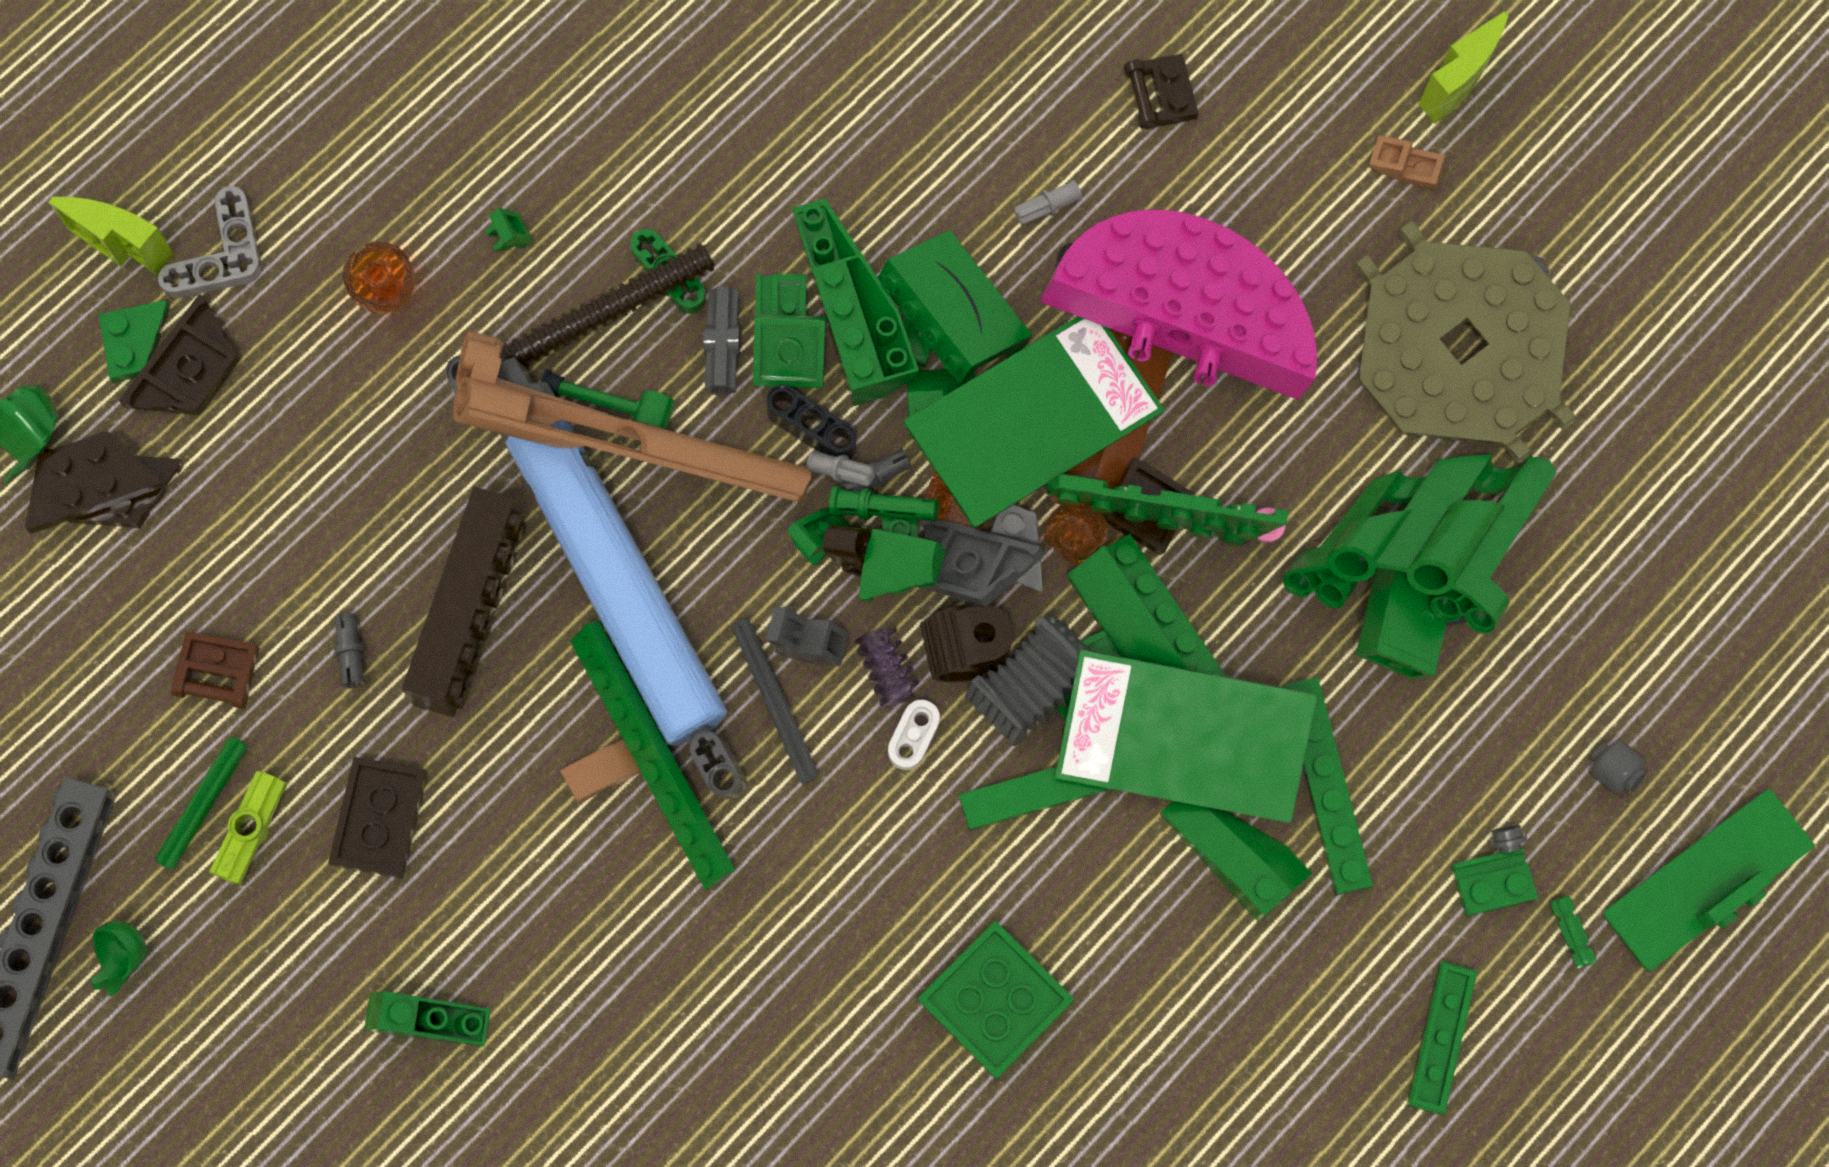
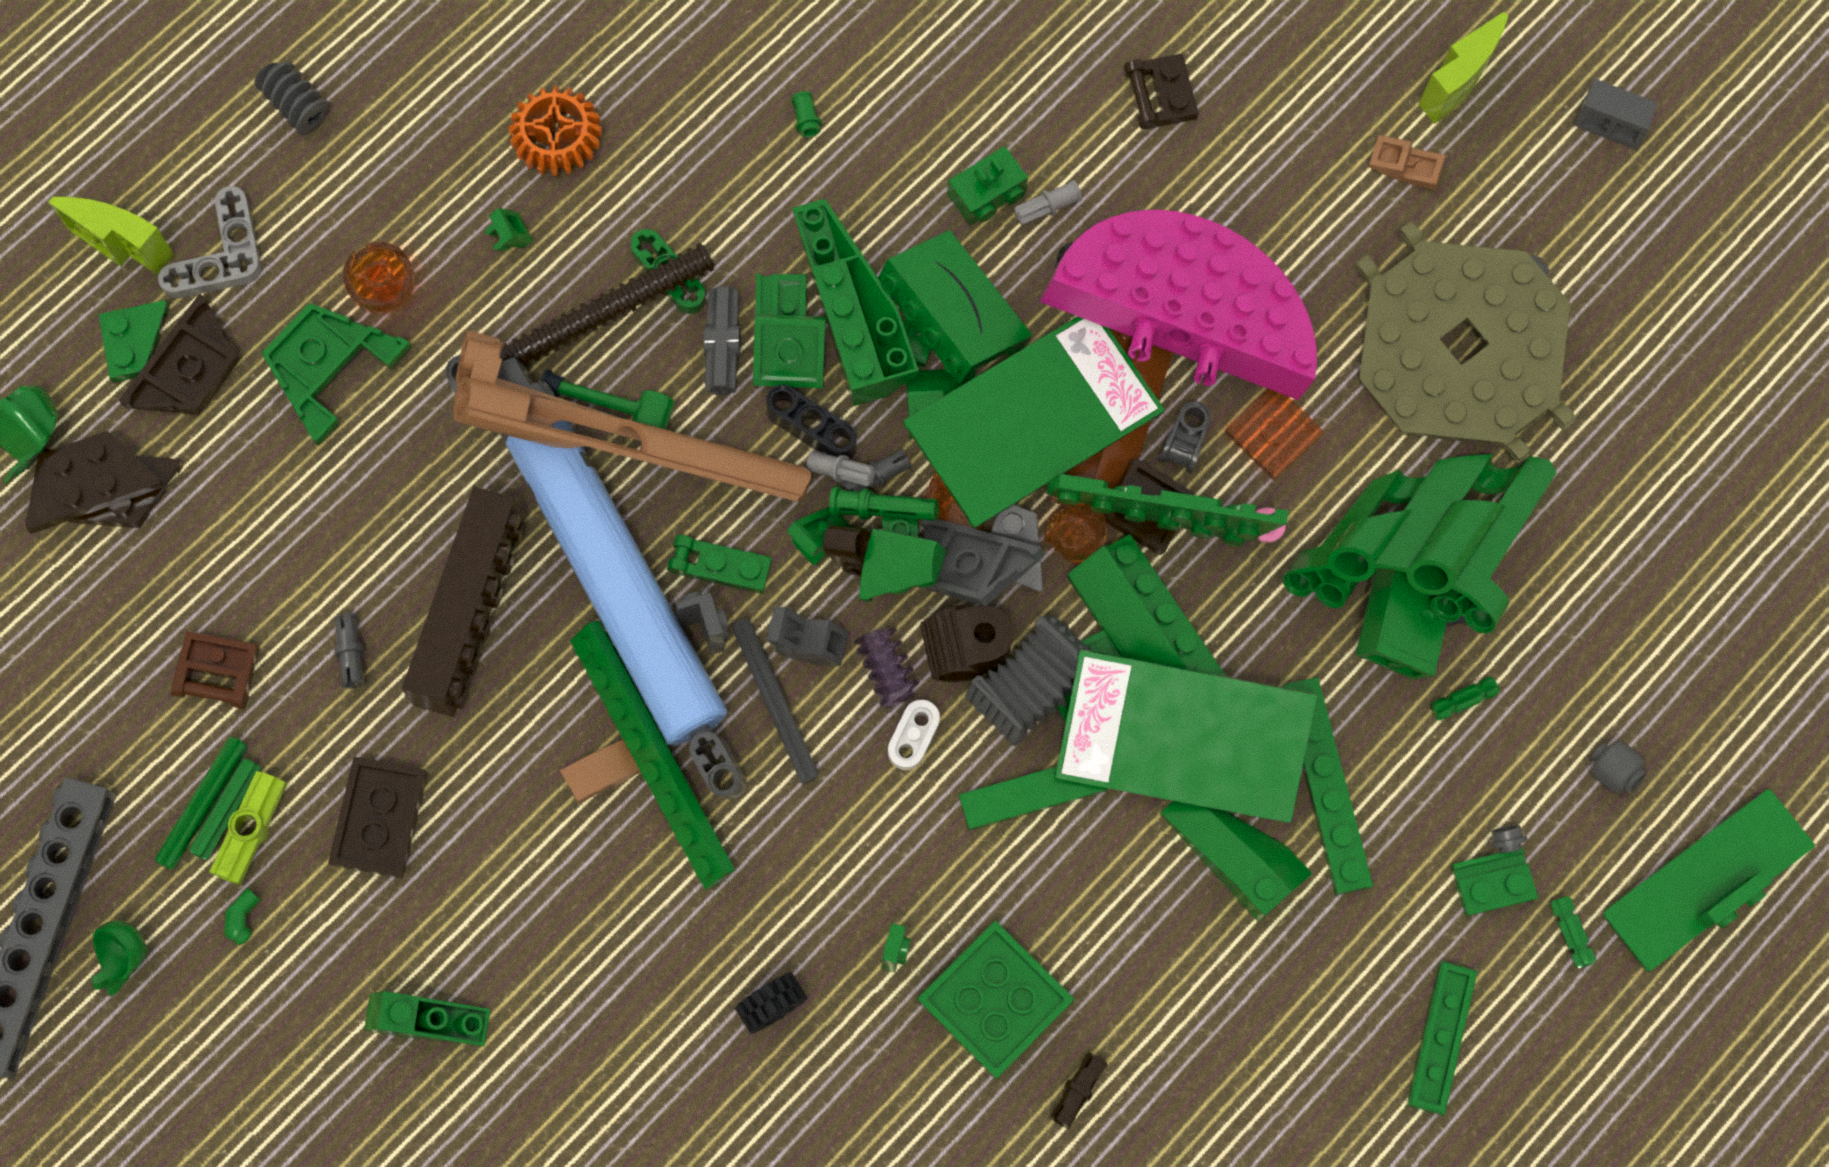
none -> green axle [189,758,261,860]
none -> green arm [224,888,260,945]
none -> dark grey piece [254,61,329,136]
none -> green wing [261,303,411,446]
none -> orange gear [509,85,602,177]
none -> green plate [666,535,772,594]
none -> dark grey bracket [676,592,729,655]
none -> black tyre [735,972,808,1034]
none -> green pin [791,91,822,138]
none -> green plate [881,923,911,973]
none -> green brick [947,146,1028,226]
none -> dark brown pin [1049,1052,1108,1129]
none -> dark grey piece [1159,401,1211,474]
none -> clear orange tile [1224,389,1324,481]
none -> green axle [1430,676,1500,721]
none -> dark grey hinge [1574,78,1658,150]

